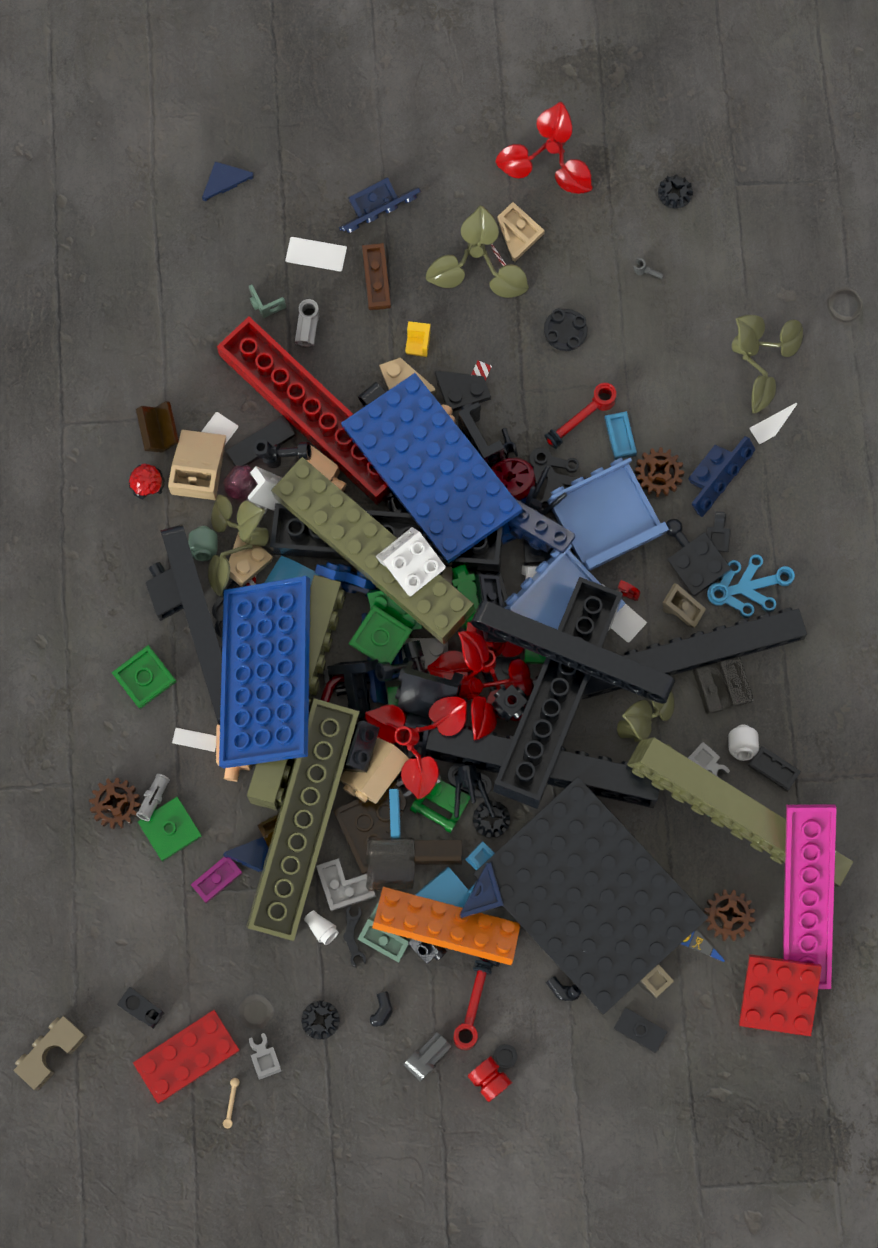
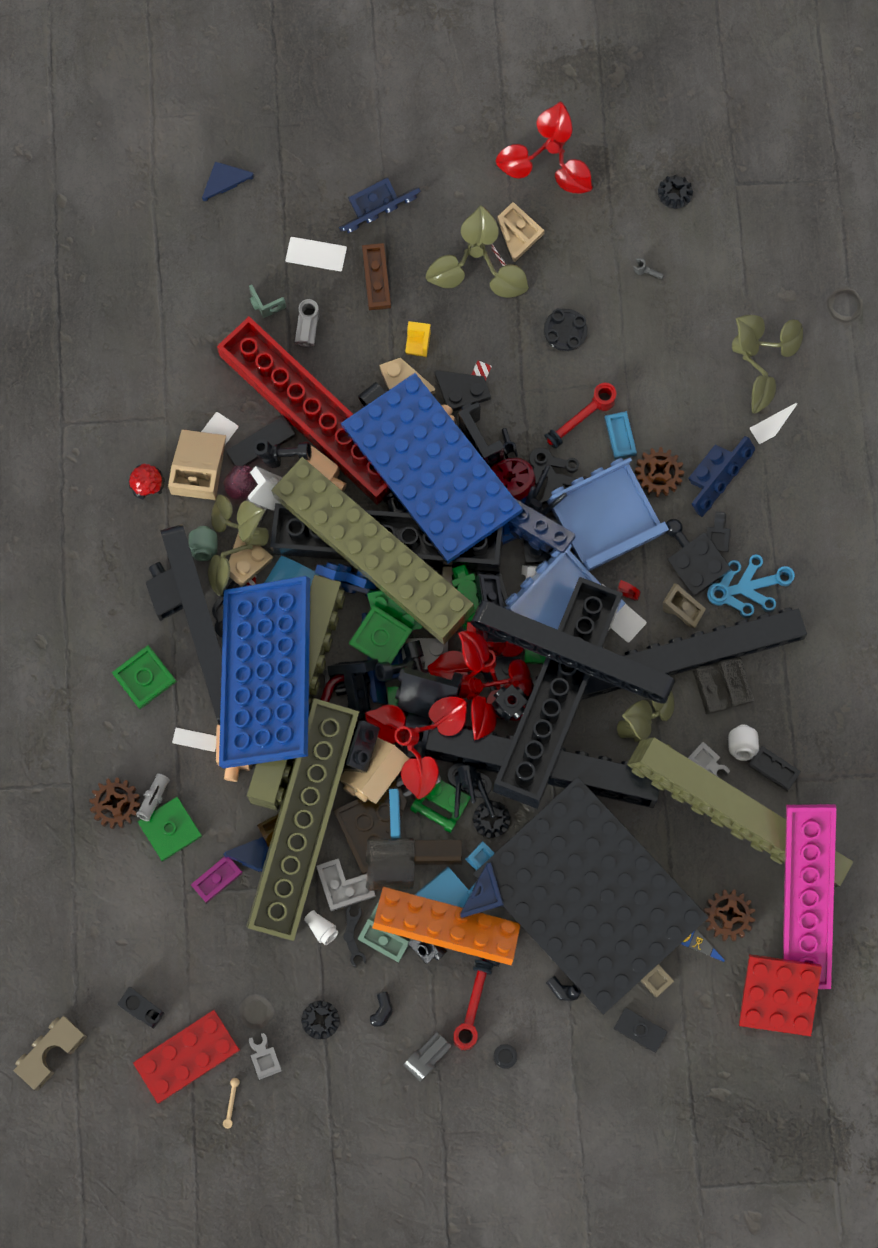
dark brown panel [136,401,179,453] -> none
white bracket [376,527,445,596] -> none
red wheel [467,1056,512,1102] -> none

